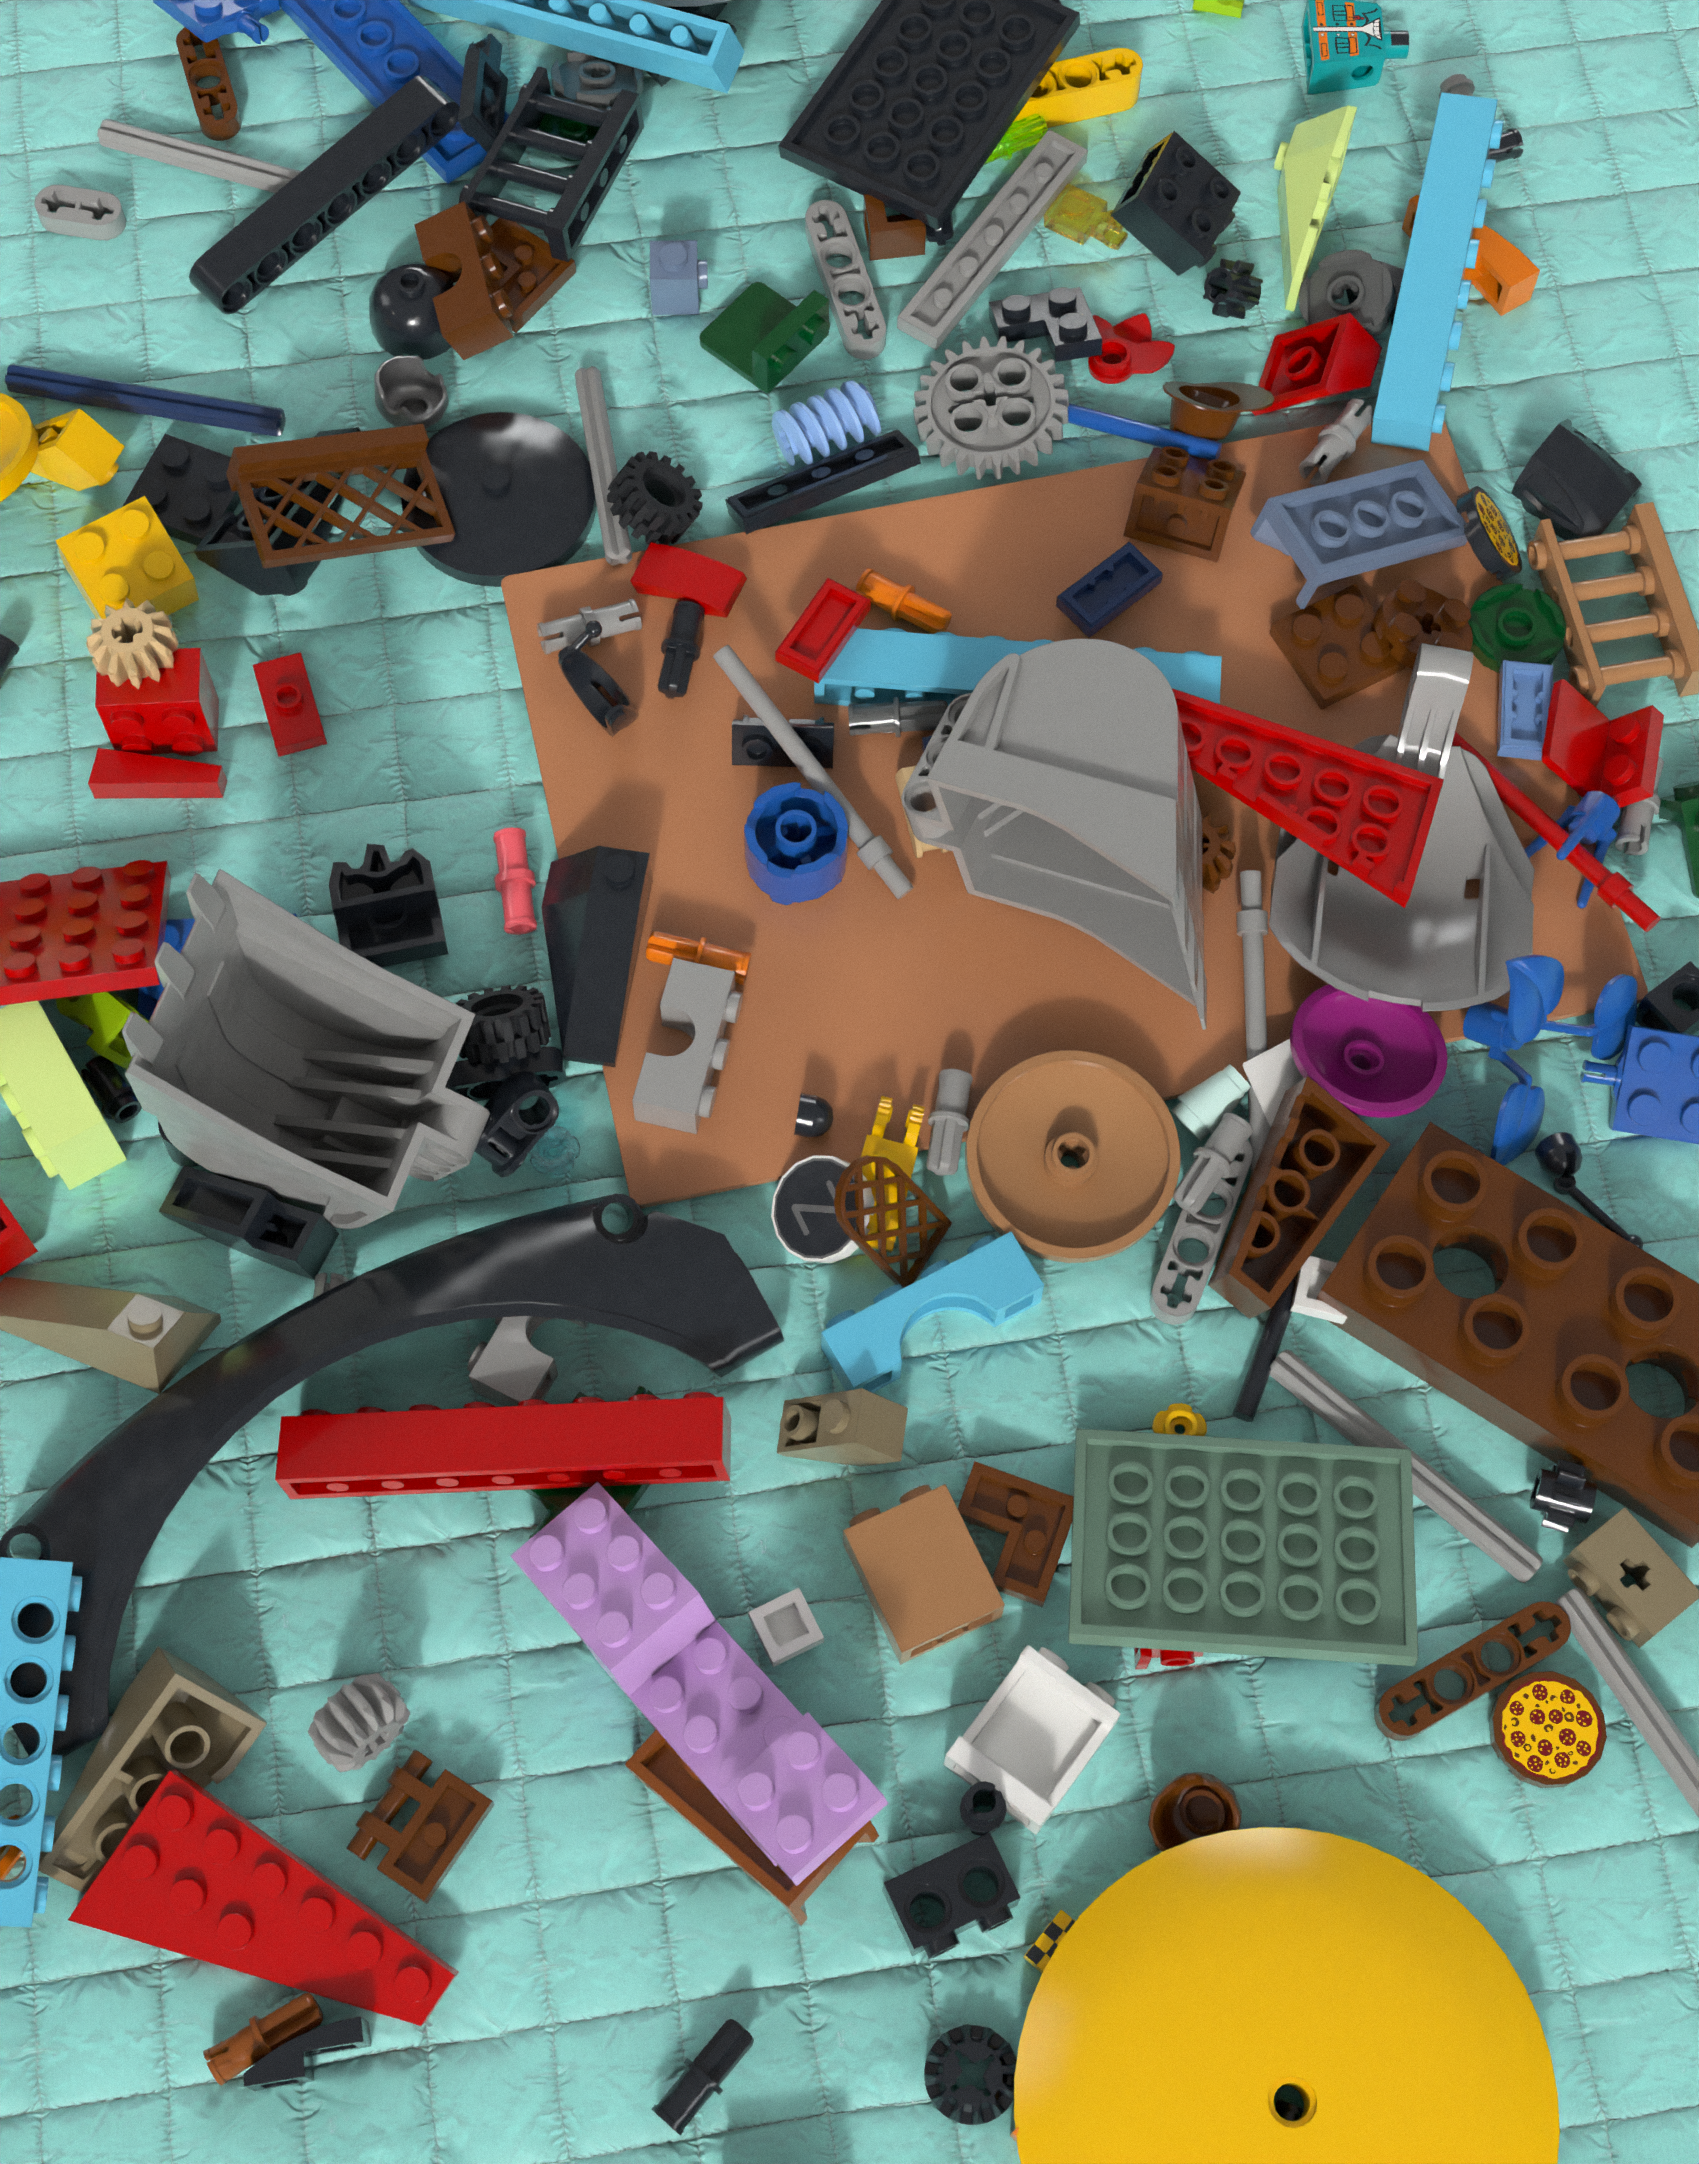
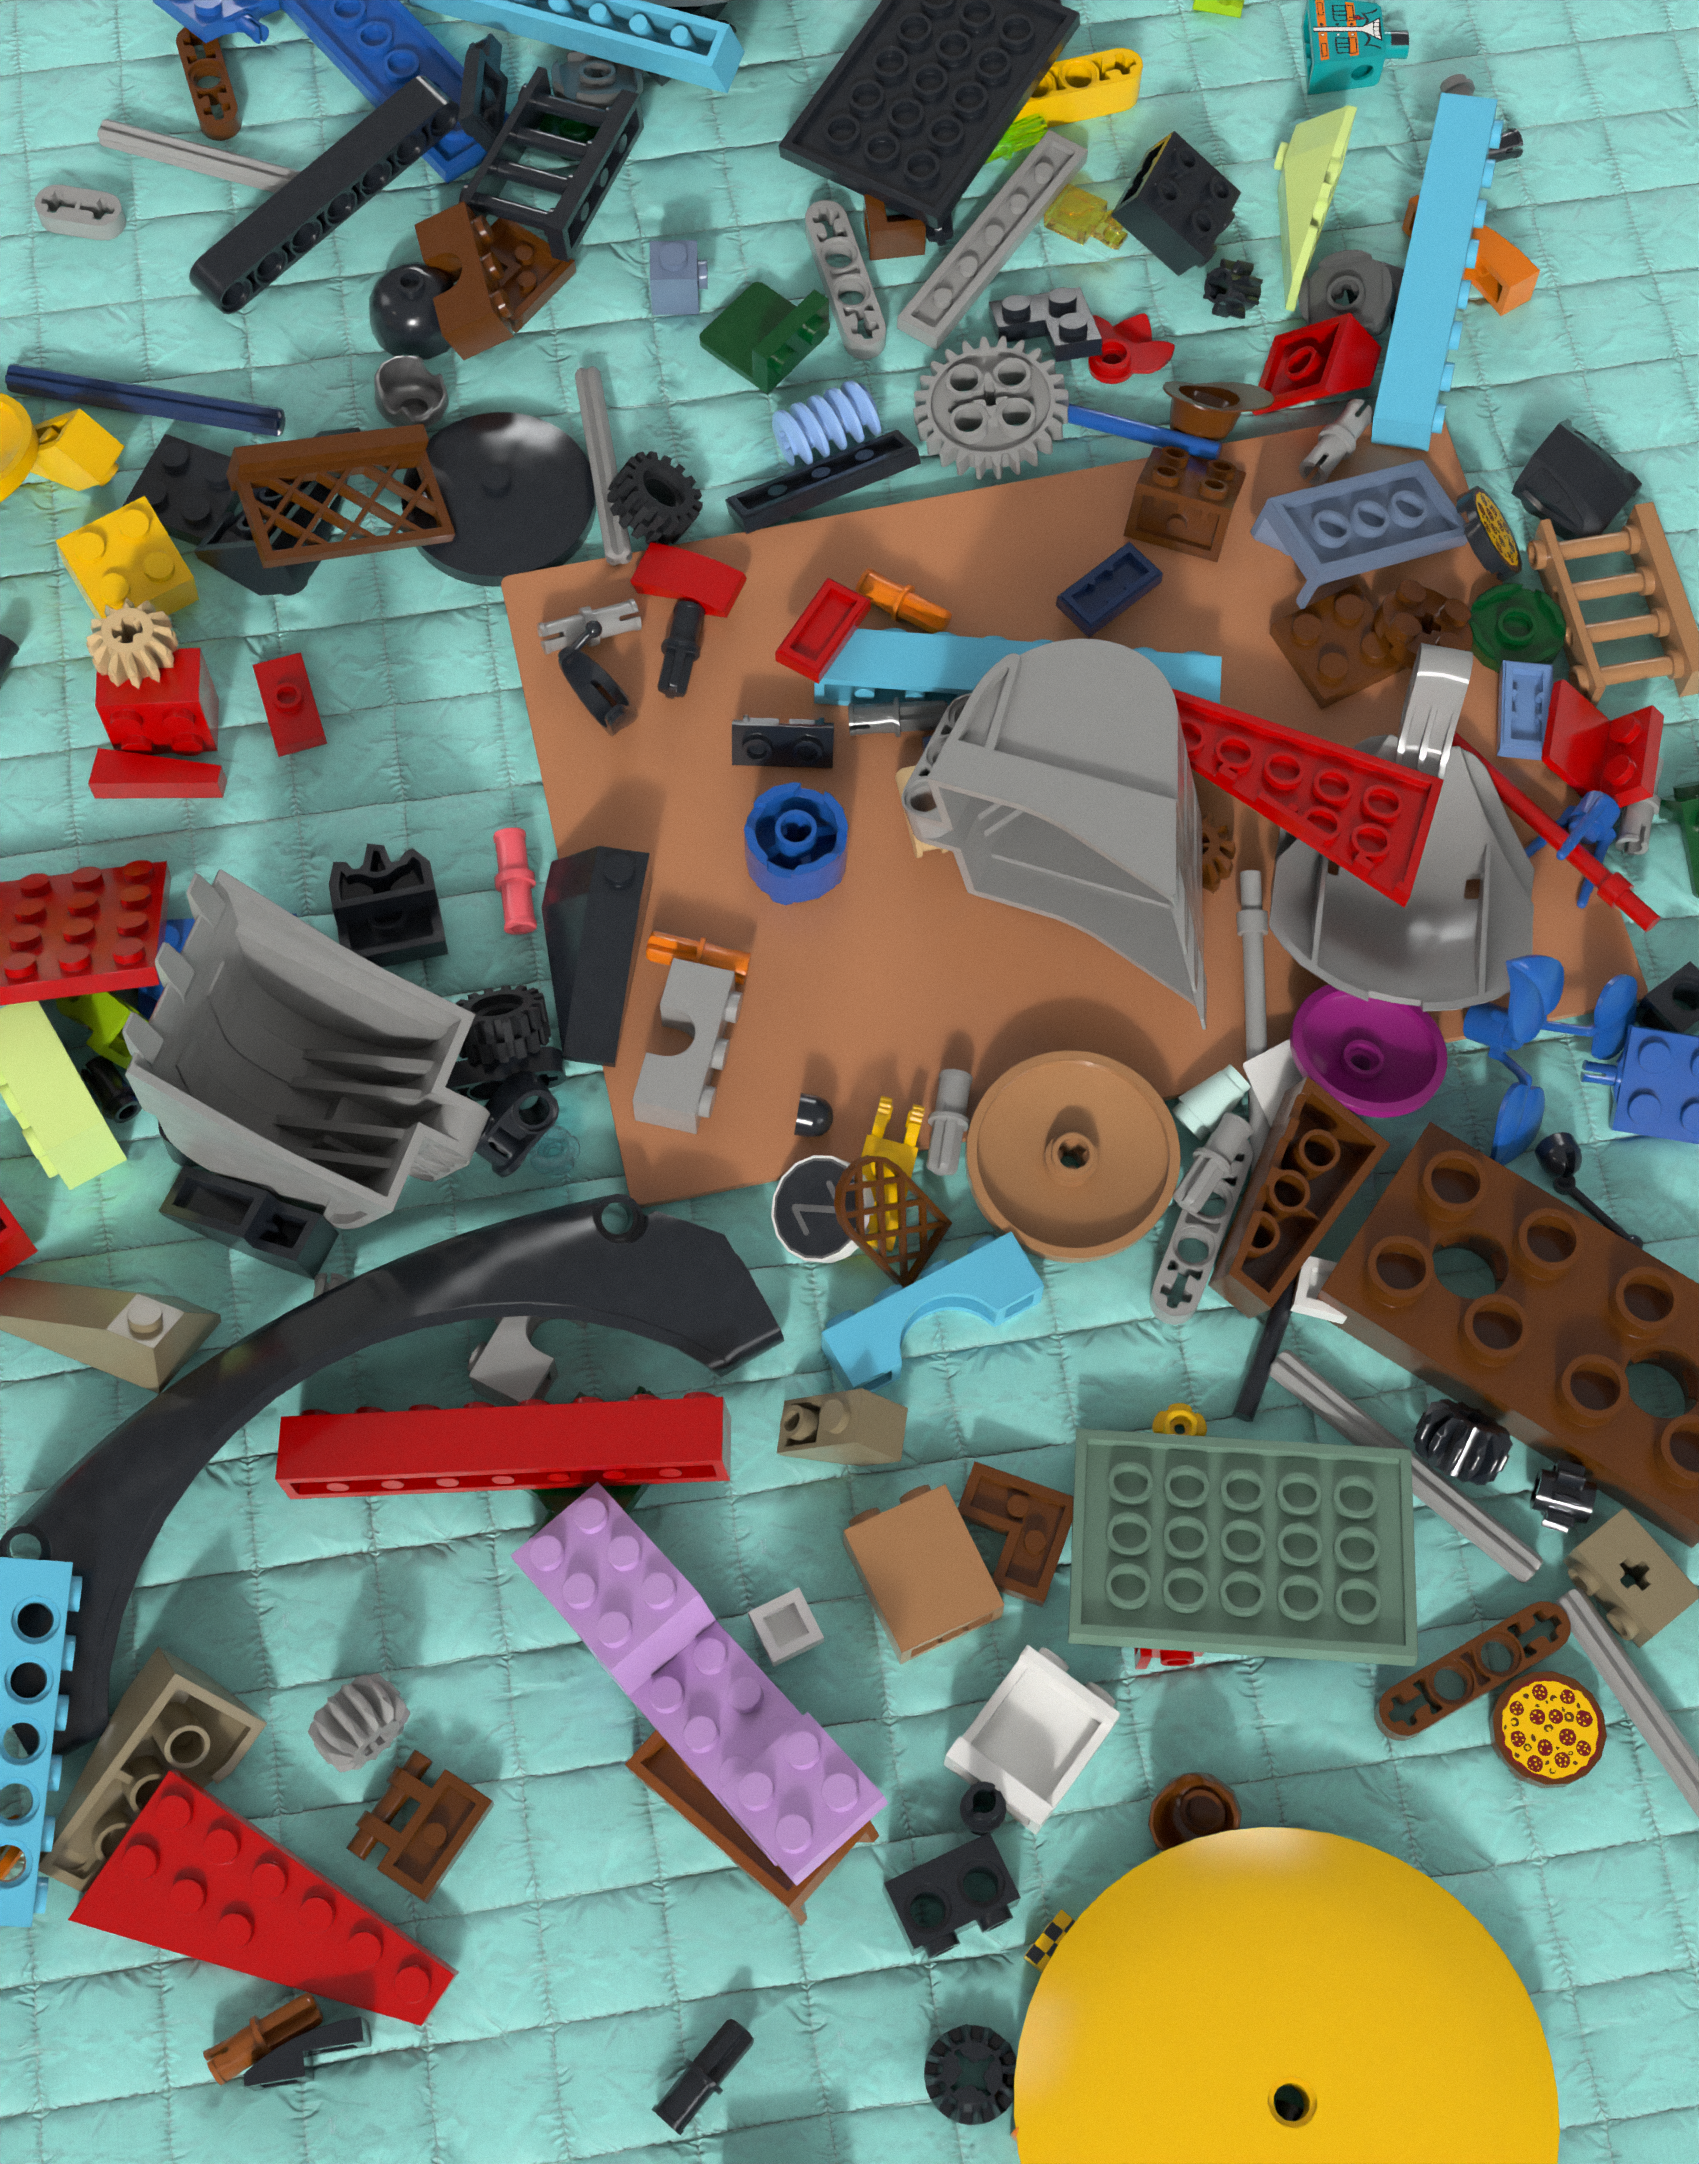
light grey bar [713,645,914,900] -> none
none -> black gear [1413,1399,1513,1485]

